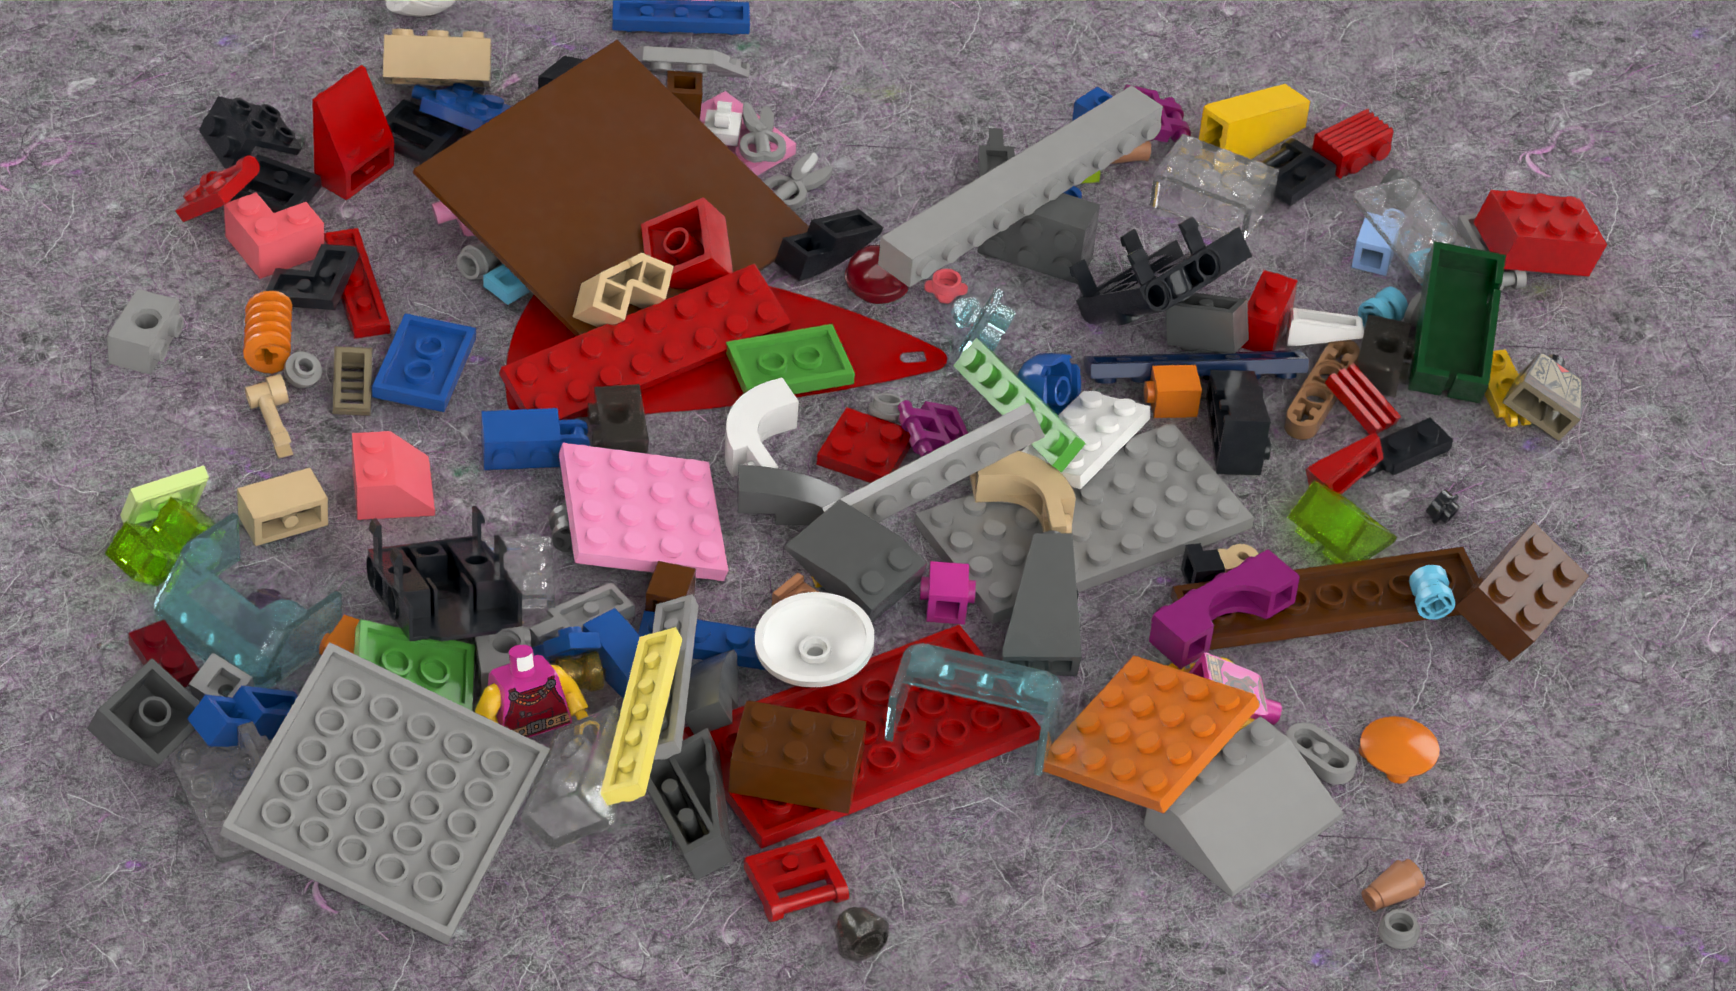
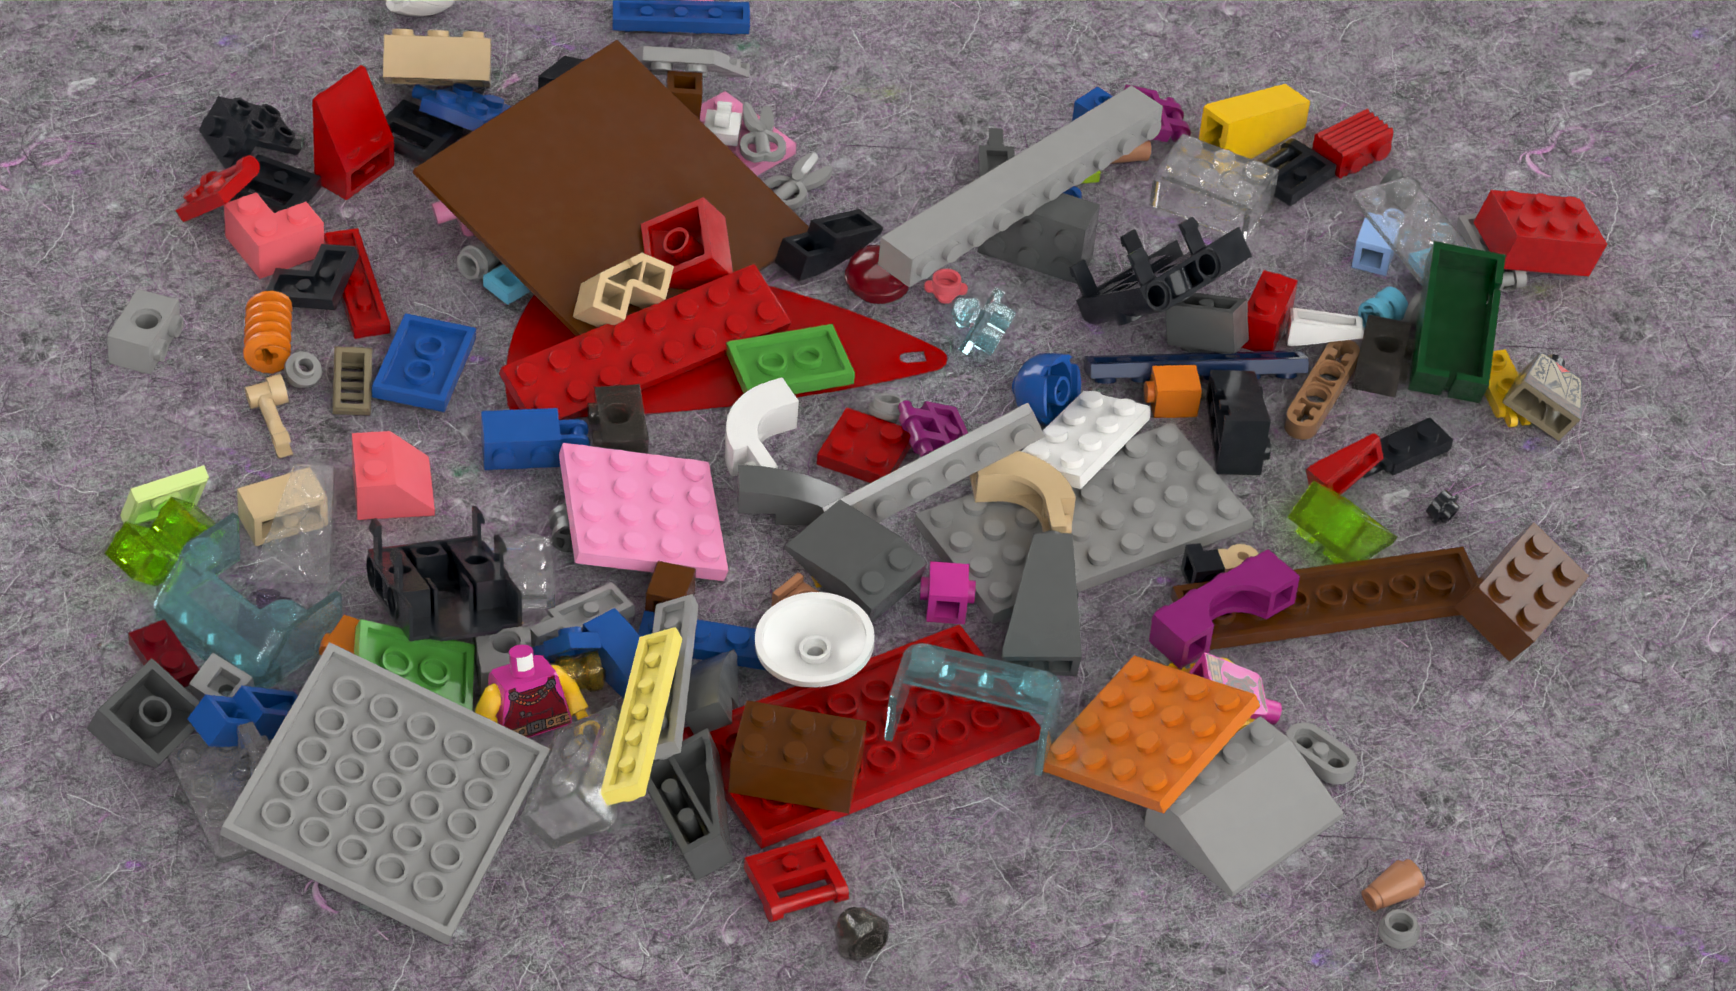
bright green plate [953,338,1086,473] -> none
red tile [1325,363,1401,435] -> none
orange dish [1358,716,1440,784] -> none
medium azure wheel [1409,565,1456,620] -> none
none -> clear wing [250,464,335,584]

